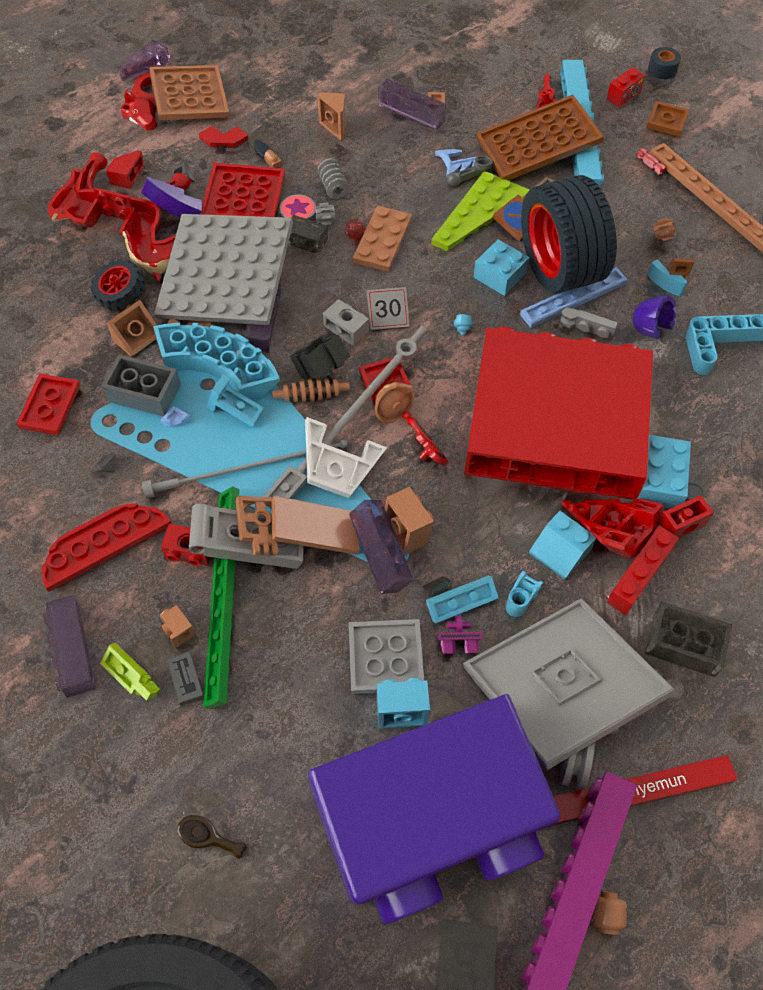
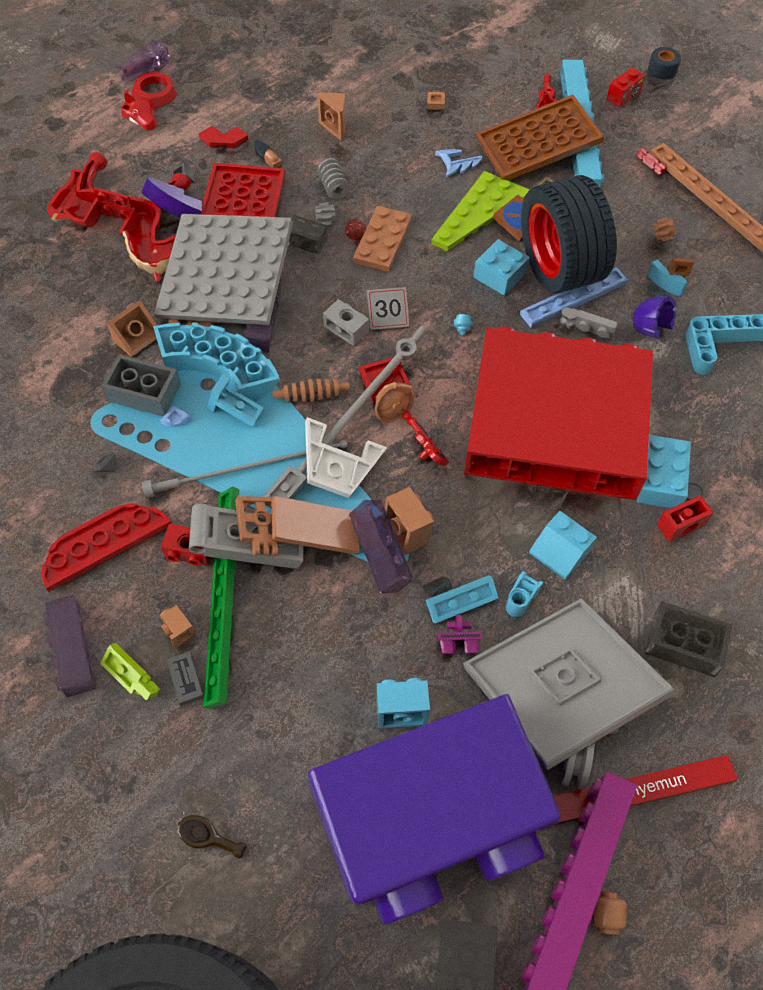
red plate [16,373,81,436] -> none
black wheel [90,259,145,310] -> none
red slope [106,150,145,189] -> none
nougat plate [149,65,229,120] -> none
tile [279,194,316,225] -> none
pearl dark grey brick [289,335,350,383] -> none
light grey plate [349,619,424,694] -> none
clear purple brick [378,78,446,131] -> none
dark grey piece [447,155,493,187] -> none
red wedge [562,498,664,558] -> none
red brick [606,526,679,615] -> none
dark orange plate [646,101,689,137] -> none

